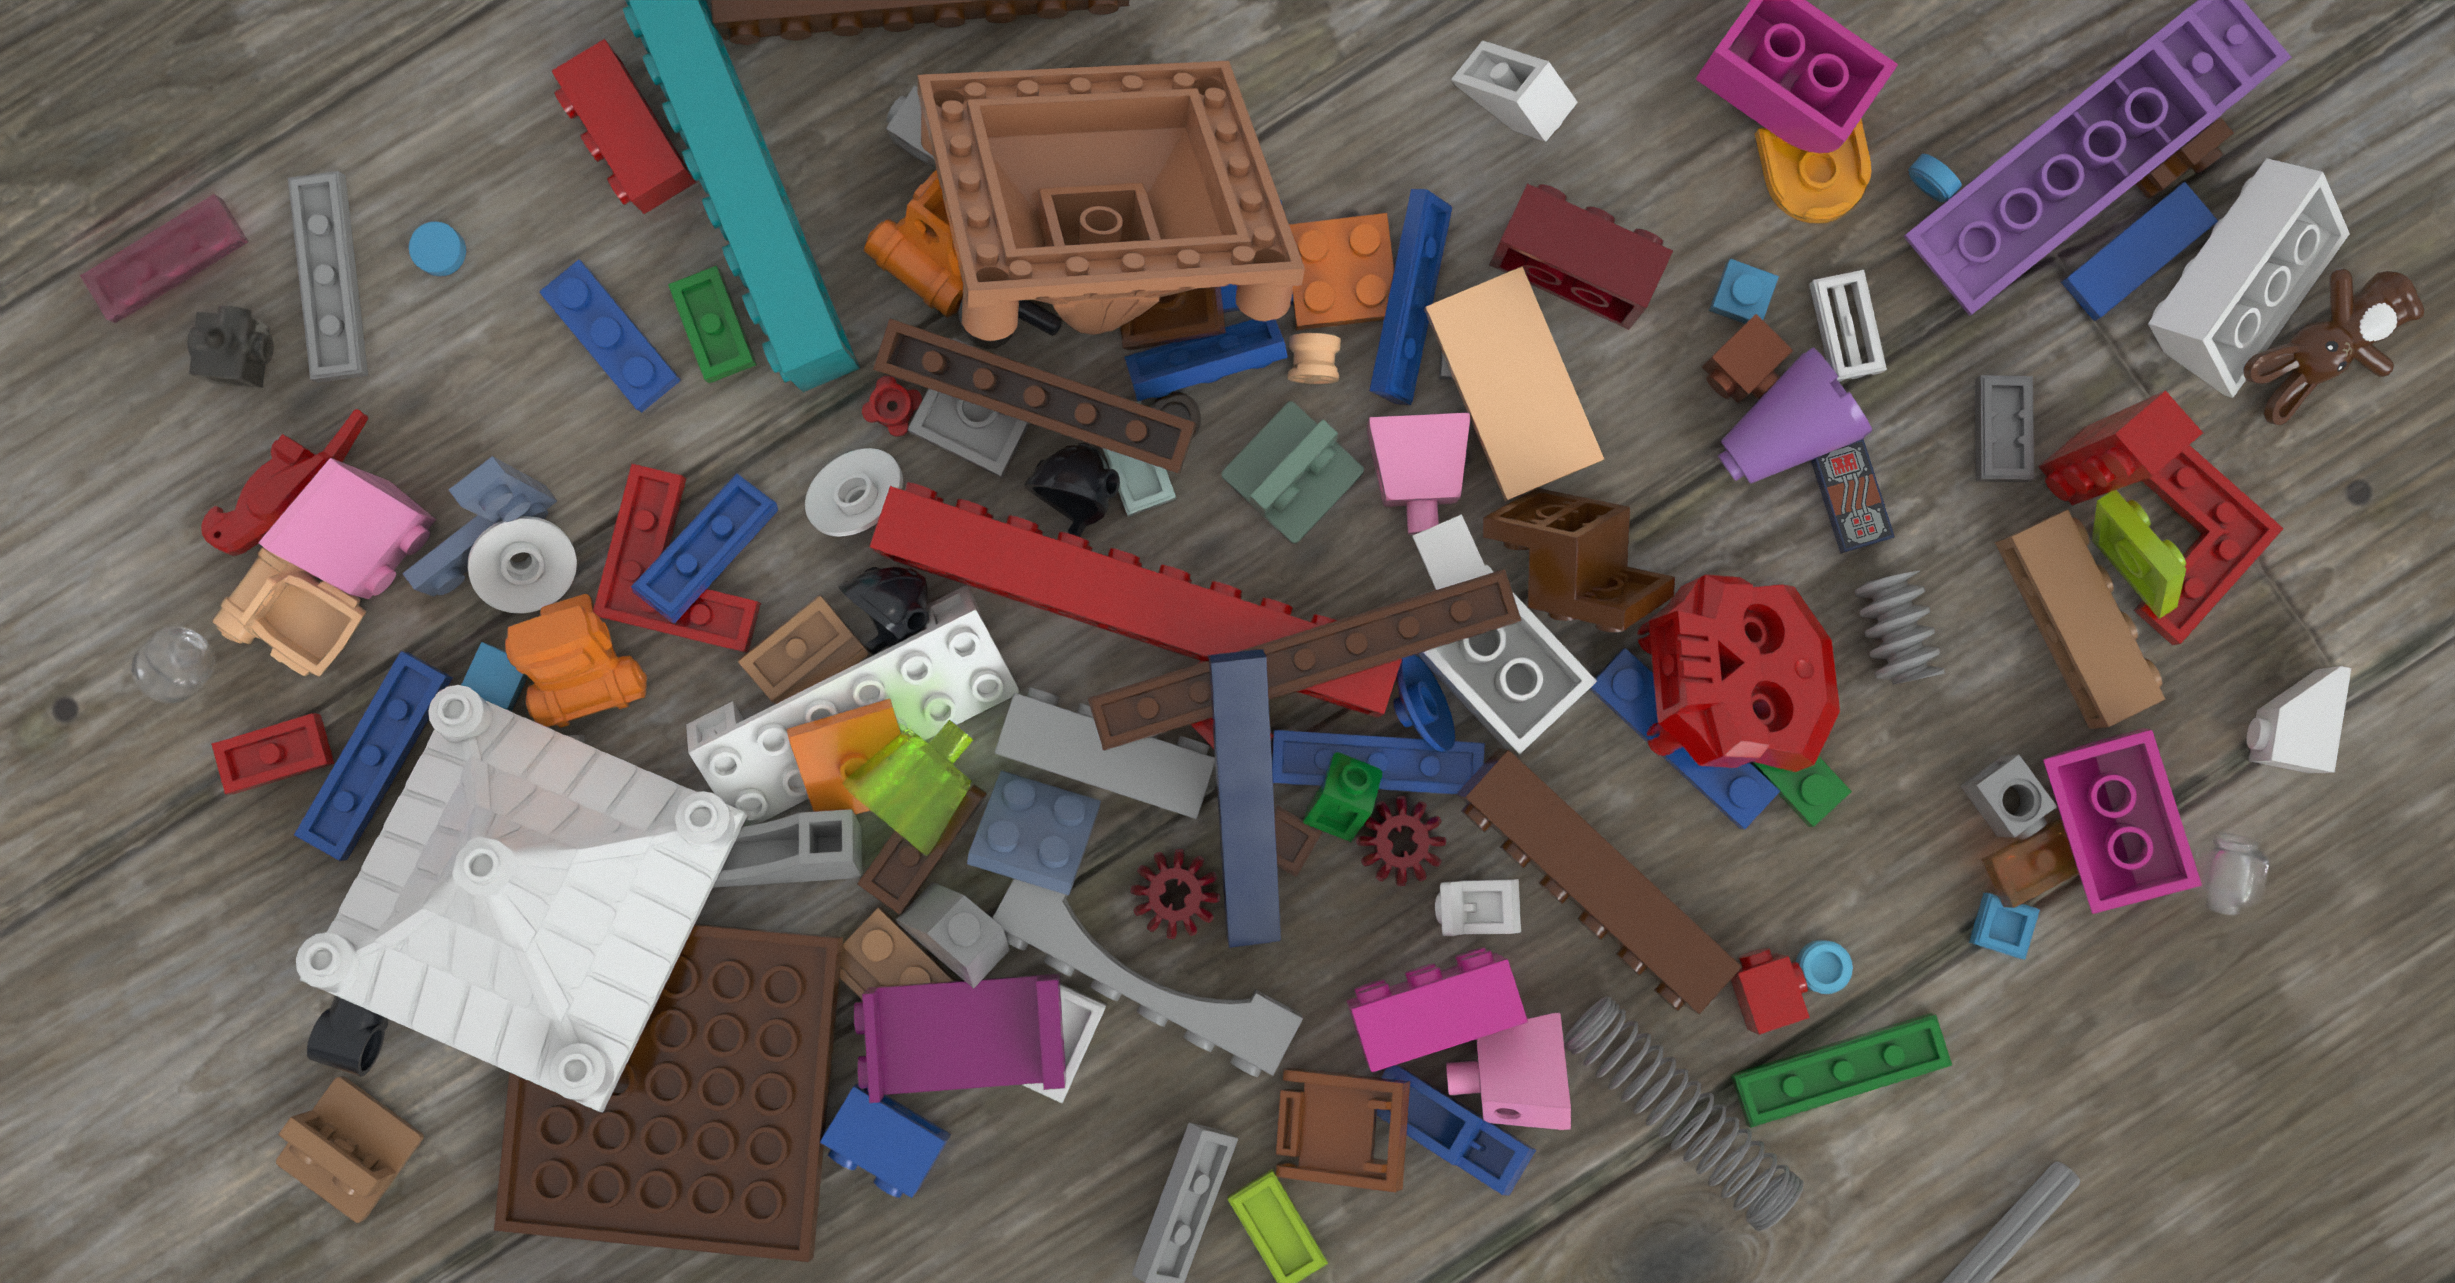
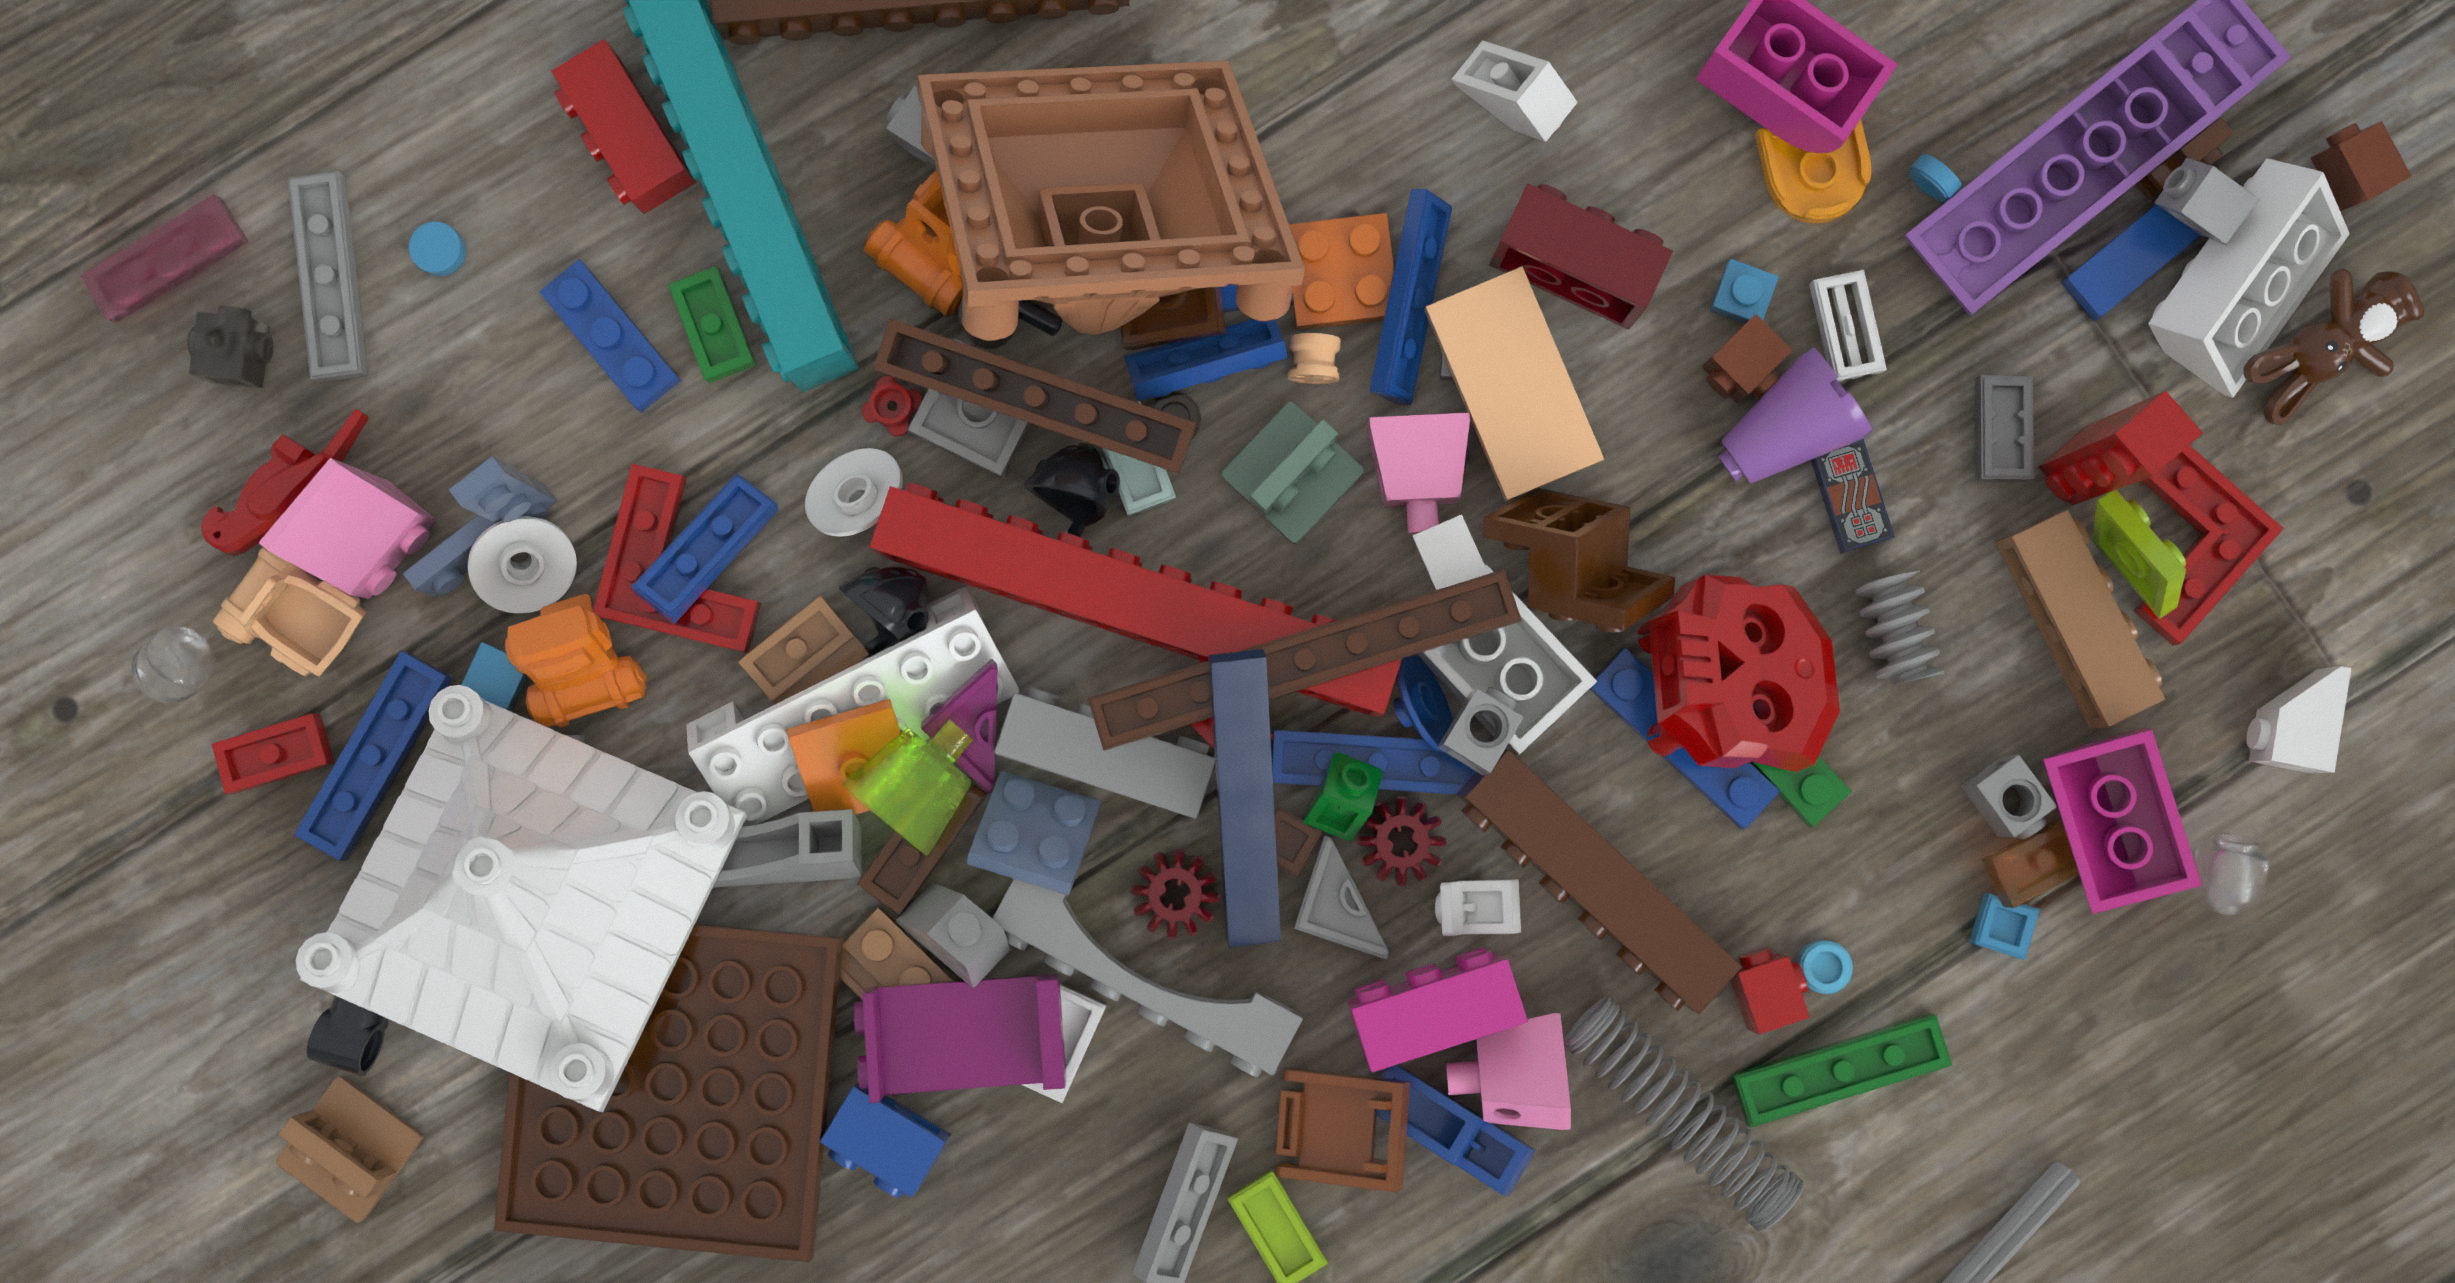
none -> magenta tile [921,659,998,795]
none -> light grey tile [1294,836,1389,960]
none -> light grey brick [1437,687,1524,776]
none -> light grey brick [2154,158,2259,244]
none -> copper brick [2310,121,2412,212]

